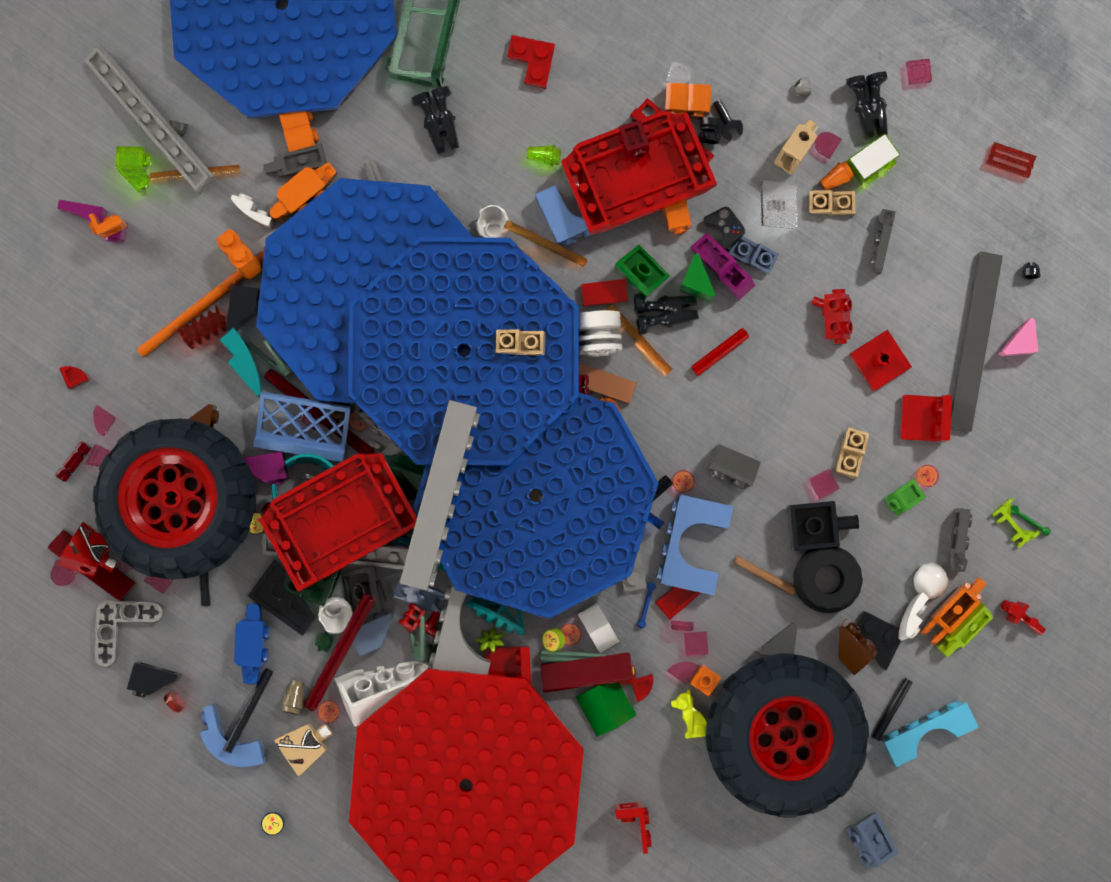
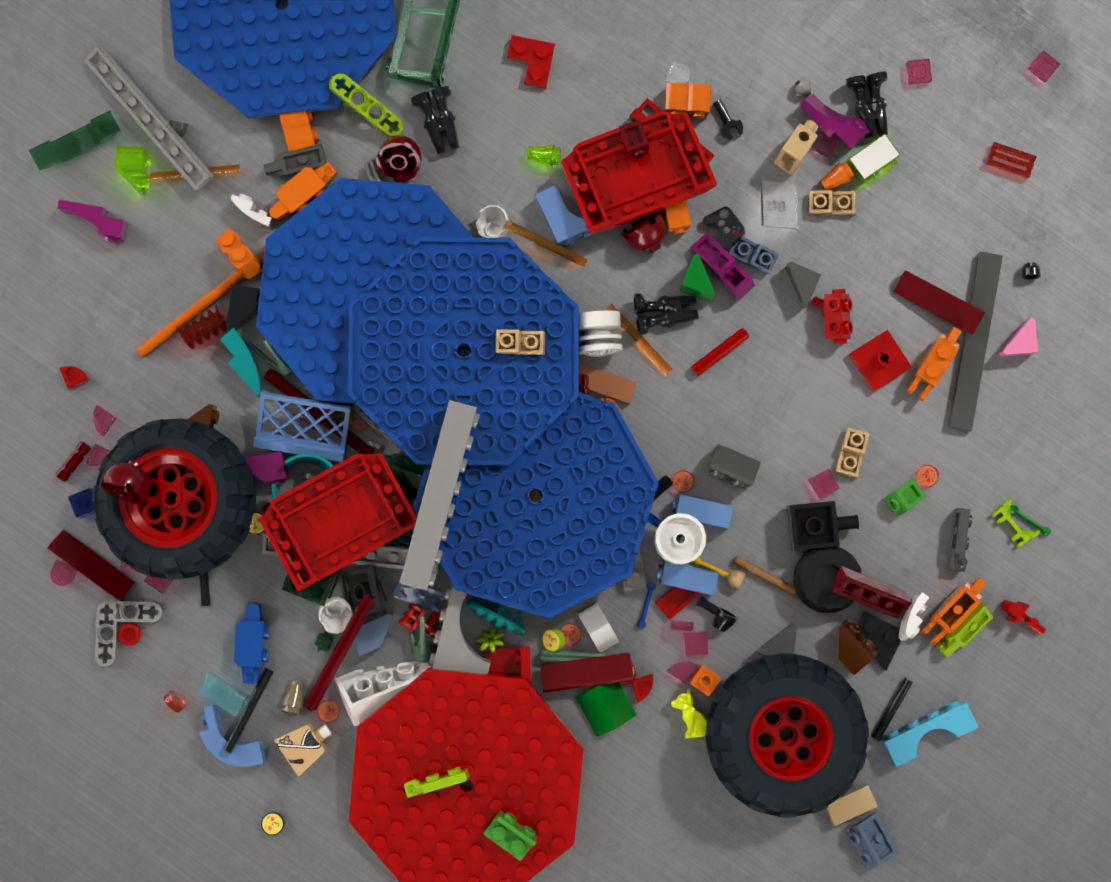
red torso [59,522,118,577] -> none
orange bracket [88,213,127,239] -> none
black slope [127,662,182,698] -> none
black wing [248,559,317,636] -> none
red tile [581,279,628,307] -> none
green slope [614,245,670,300] -> none
red bracket [614,802,652,854] -> none
black wheel [698,117,722,144] -> none
dark grey hinge [870,209,896,274] -> none
red bracket [900,395,952,442] -> none
white hair [913,562,948,599] -> none
none -> clear green slope [29,111,121,170]
none -> clear blue brick [68,488,95,518]
none -> dark red cylinder [101,461,151,505]
none -> red tile [118,623,142,646]
none -> clear light blue panel [198,672,249,716]
none -> lime beam [329,74,403,137]
none -> dark red cylinder [376,135,422,182]
none -> lime hinge [404,767,470,798]
none -> bright green bracket [483,810,537,861]
none -> dark red cylinder [621,211,667,253]
none -> white wheel [654,513,706,565]
none -> hinge [692,557,746,590]
none -> black bar [696,596,738,632]
none -> dark grey slope [785,262,821,308]
none -> magenta slope [799,94,870,148]
none -> tan slope [825,785,878,826]
none -> dark red slope [832,566,912,619]
none -> dark red slope [893,270,985,335]
none -> orange hinge [906,327,962,402]
none -> clear pink tile [1028,50,1060,83]

